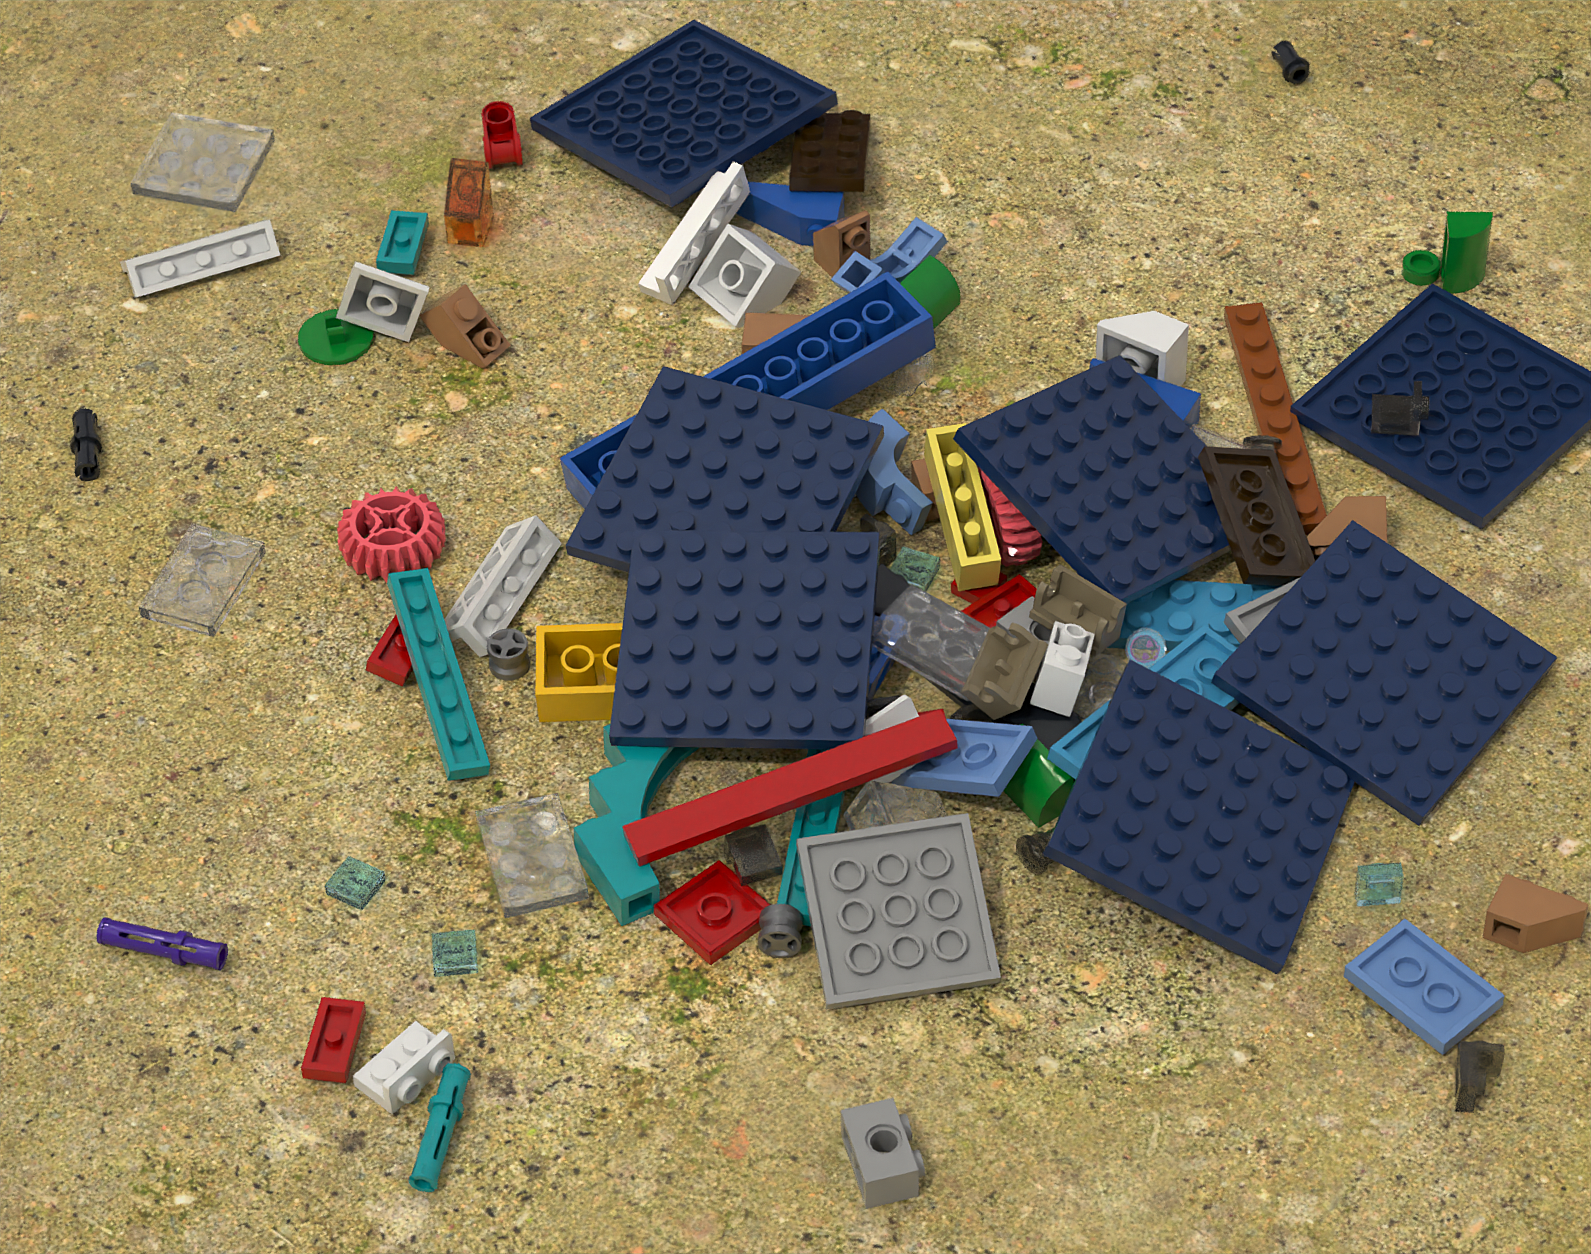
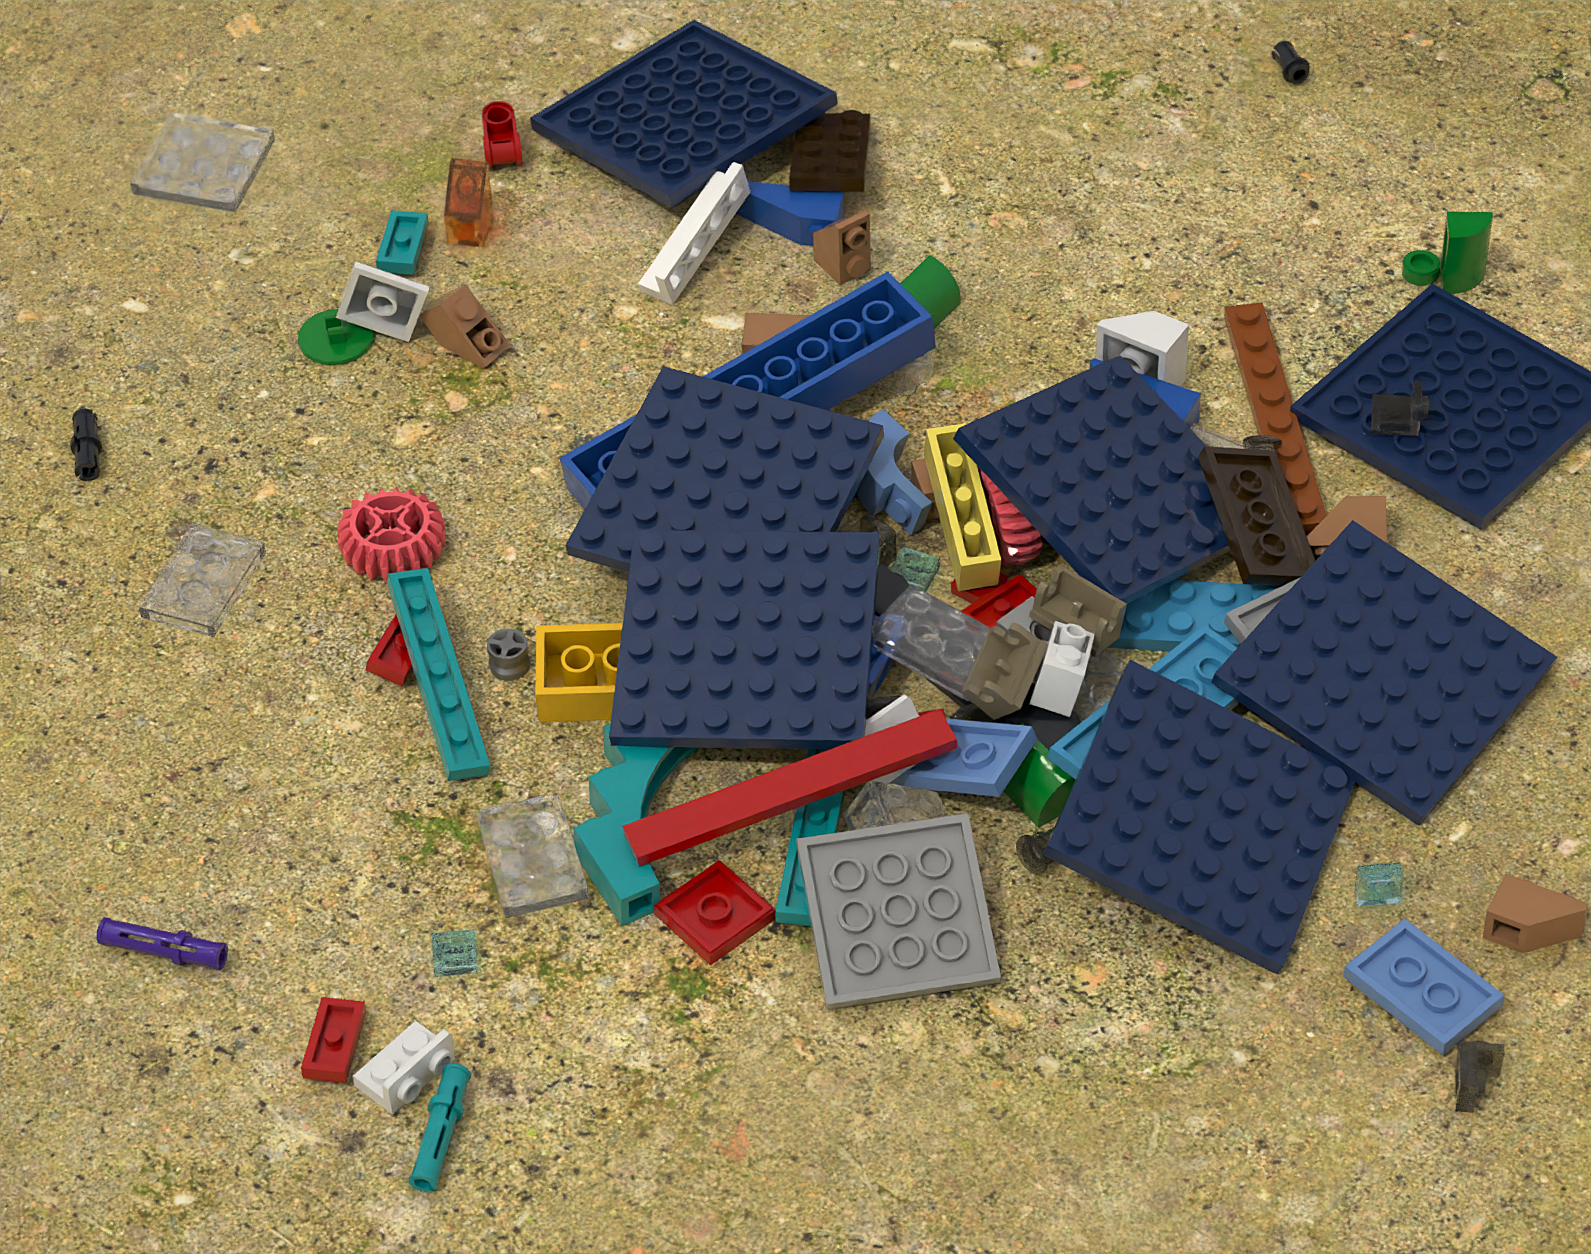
white fence [120,219,280,298] -> none
clear light blue tile [325,856,386,910] -> none
white fence [444,515,562,657] -> none
white slope [688,224,801,328] -> none
clear smoke bracket [724,824,783,886] -> none
flat silver wheel [757,904,803,958] -> none
medium blue arch [831,217,948,294] -> none
light grey brick [841,1098,925,1209] -> none
clear tile [1125,628,1167,669] -> none

